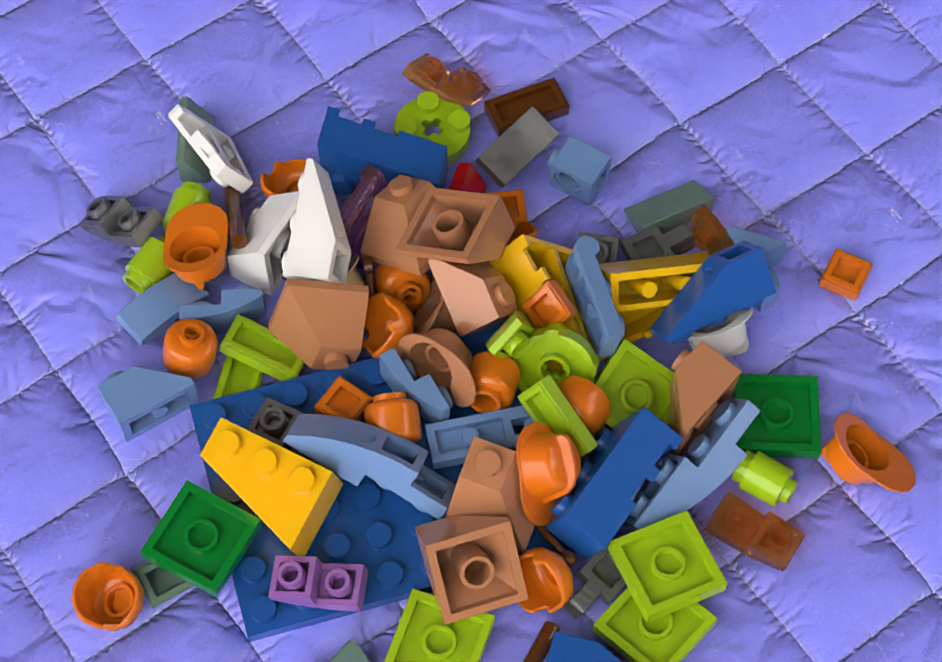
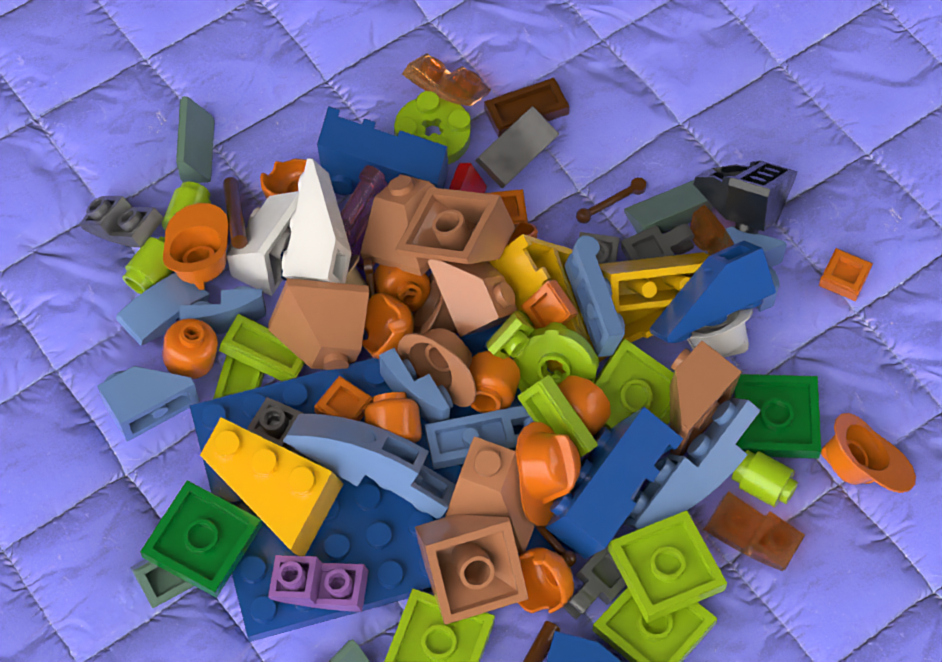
orange hair [71,562,144,631] -> none
white wing [168,104,253,193] -> none
medium blue brick [547,136,611,205] -> none
none -> reddish brown hinge [576,177,646,224]
none -> black wedge [693,160,798,234]

